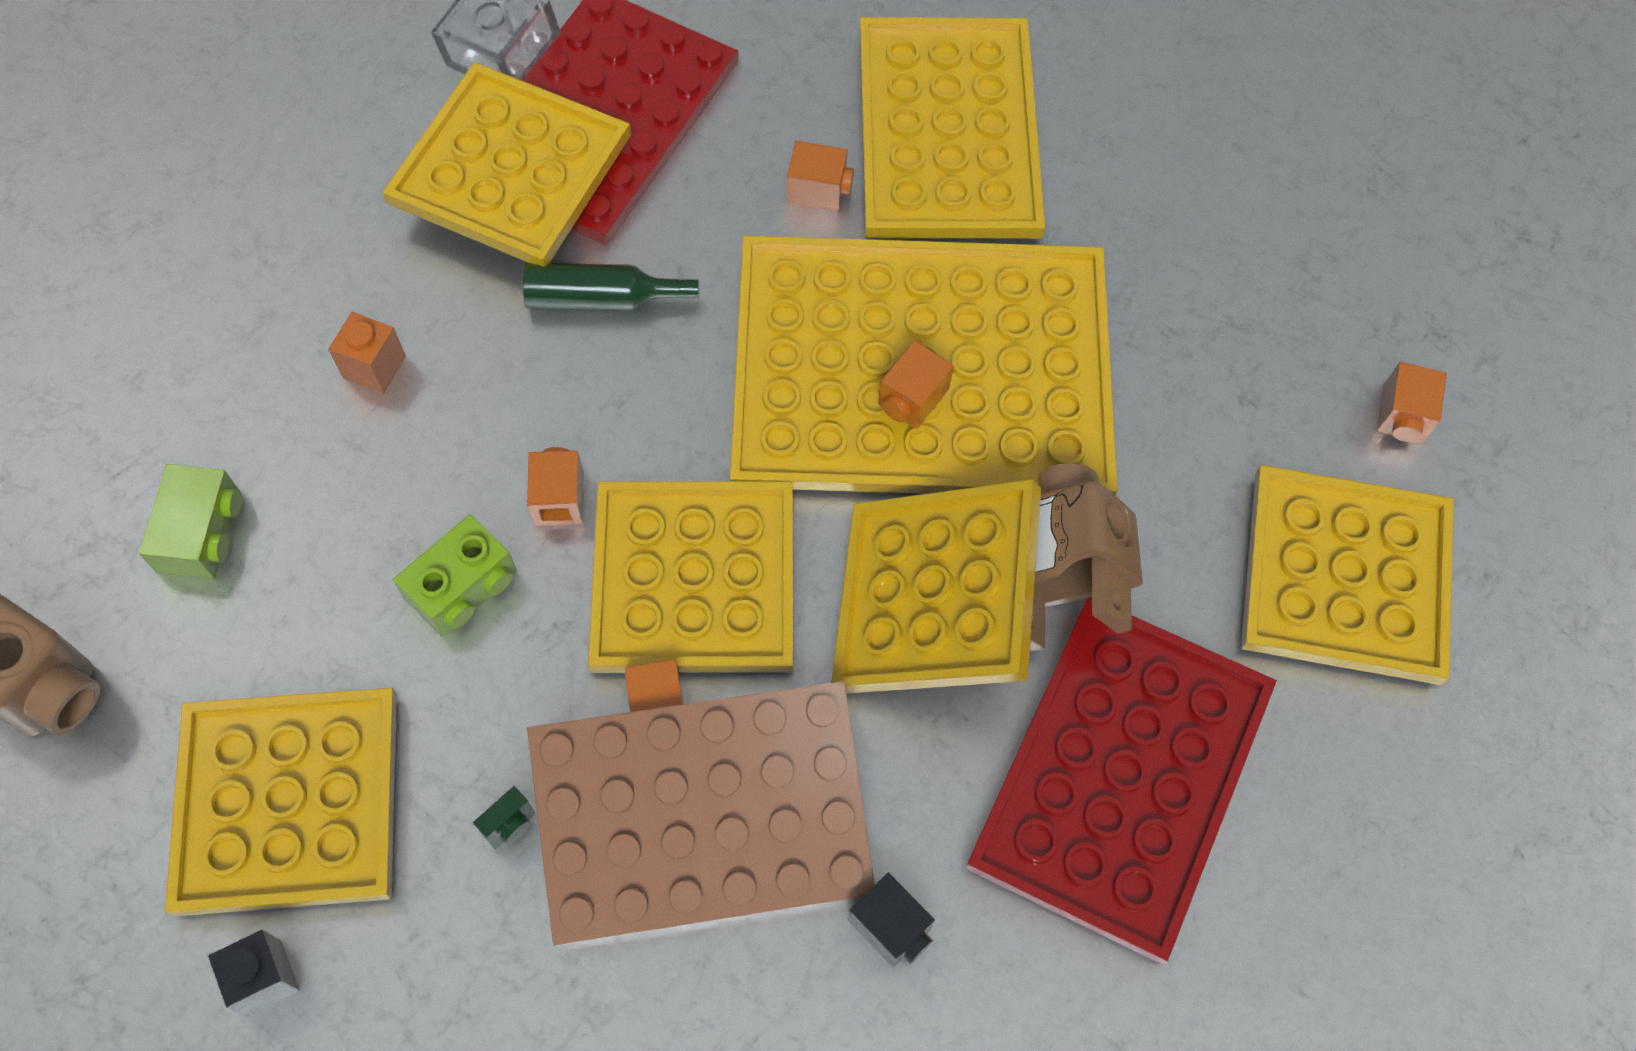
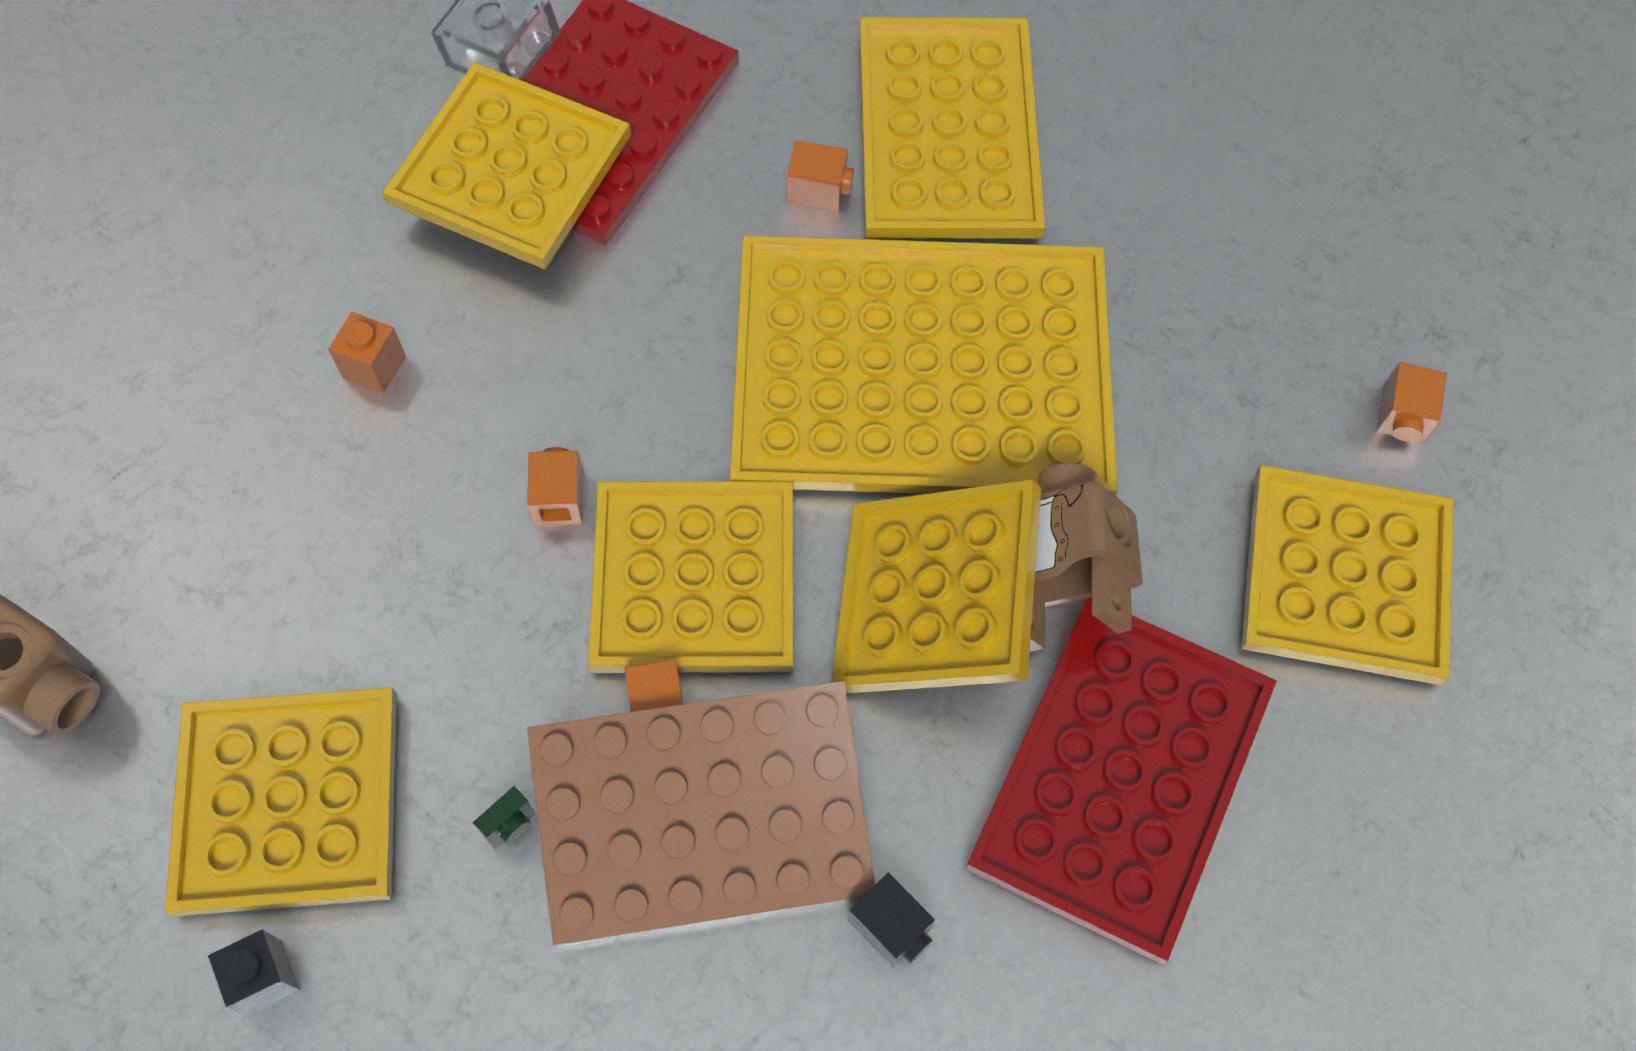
lime brick [139,464,242,579] -> none
lime brick [392,514,517,637] -> none
dark green piece [523,263,699,311] -> none
orange brick [878,340,954,429] -> none

